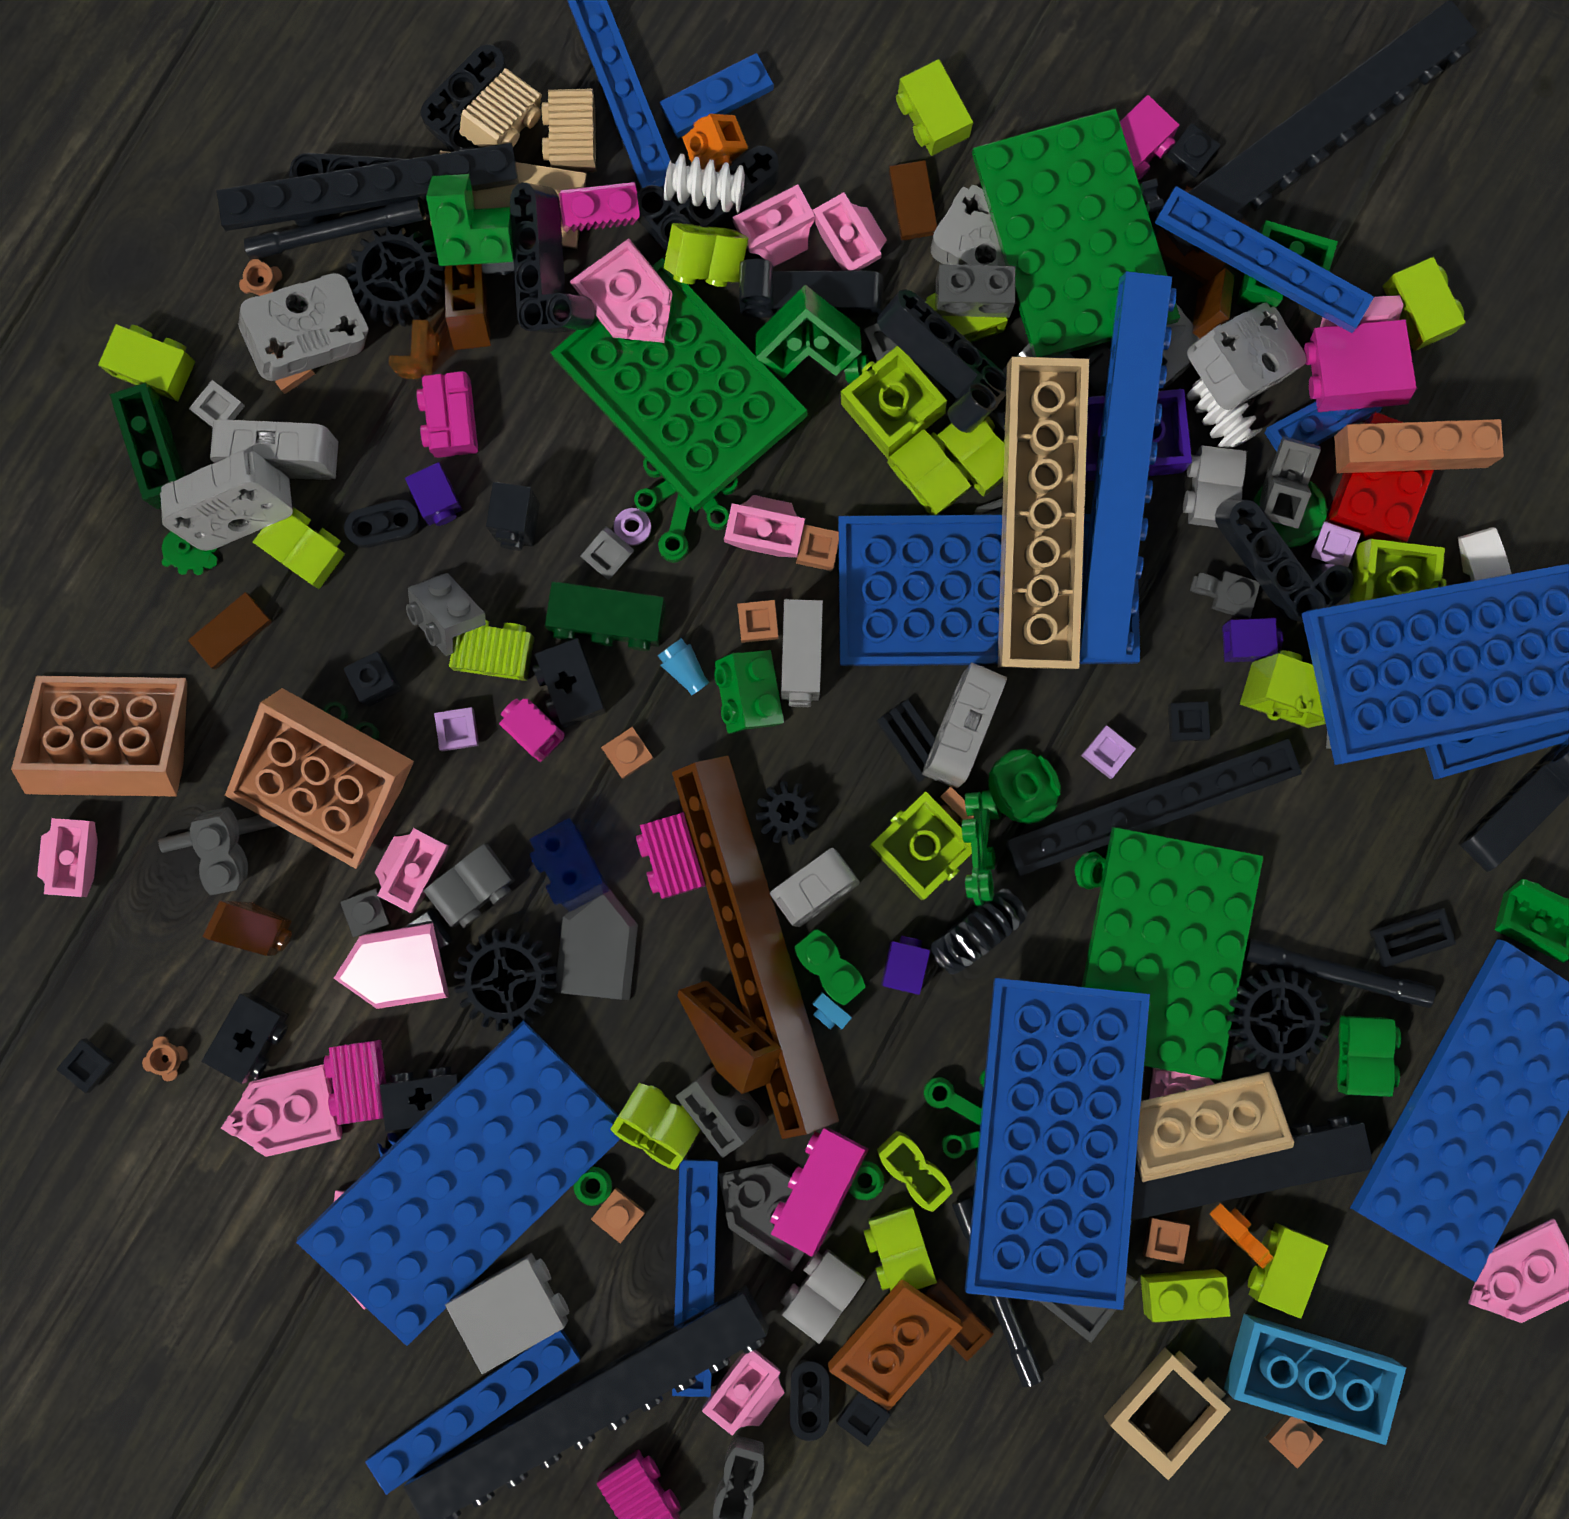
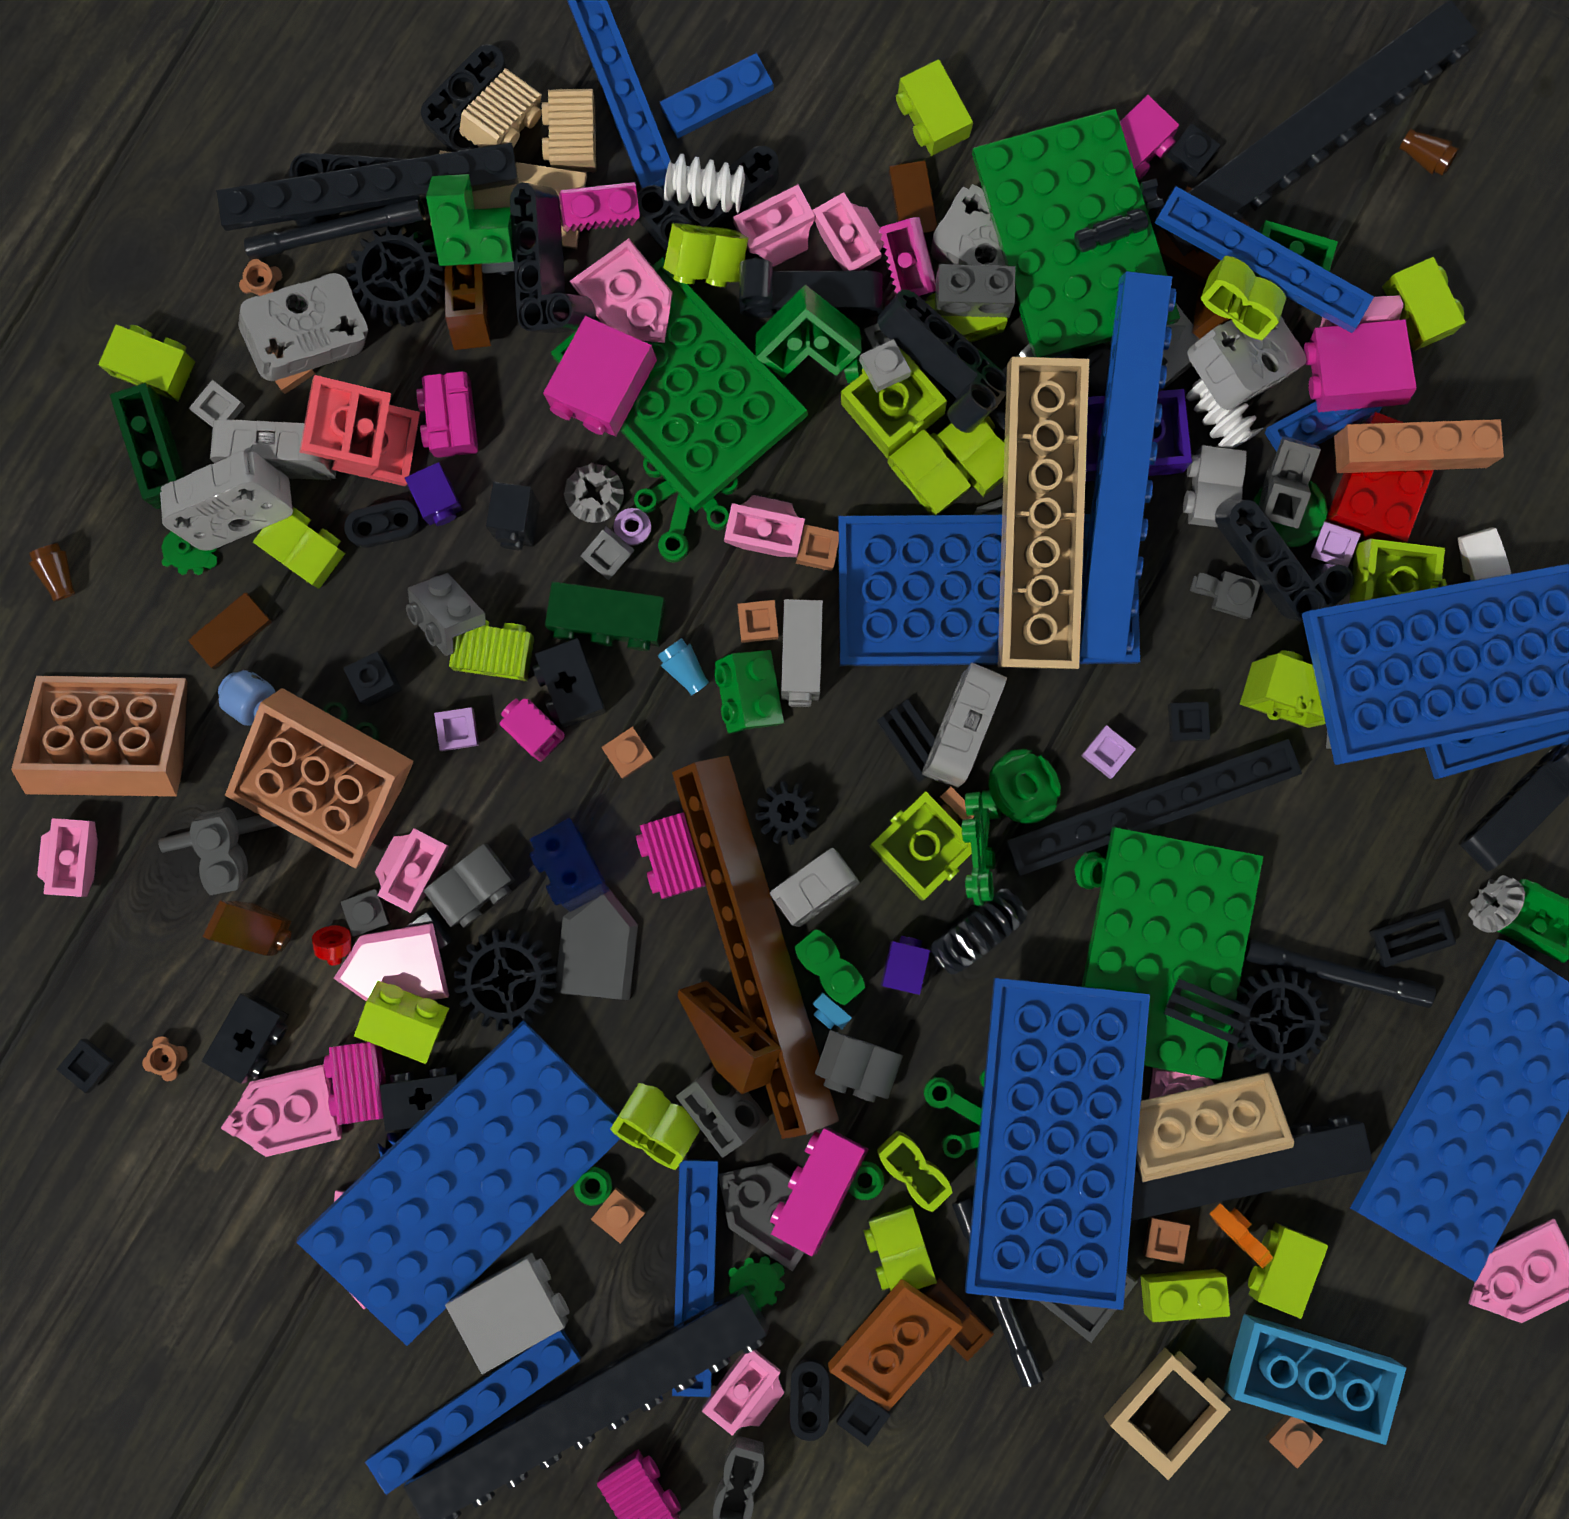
clear orange bracket [389,320,439,379] -> none
orange brick [682,114,748,172] -> none
light grey brick [780,1248,865,1344] -> none
dark purple brick [1222,618,1283,663] -> none
green brick [1337,1016,1401,1097] -> none
none -> reddish brown cone [29,543,75,602]
none -> medium blue head [218,670,275,726]
none -> coral bracket [299,375,420,486]
none -> red tile [312,925,352,966]
none -> lime brick [354,980,449,1064]
none -> dark pink brick [543,316,657,437]
none -> light grey gear [564,462,624,523]
none -> green piece [728,1256,785,1311]
none -> dark grey brick [815,1030,903,1102]
none -> light grey plate [859,339,911,393]
none -> dark pink brick [878,217,936,296]
none -> black axle [1074,208,1148,252]
none -> black tile [1163,978,1251,1045]
none -> lime brick [1201,256,1286,340]
none -> reddish brown cone [1399,128,1459,176]
none -> light grey gear [1468,875,1525,933]

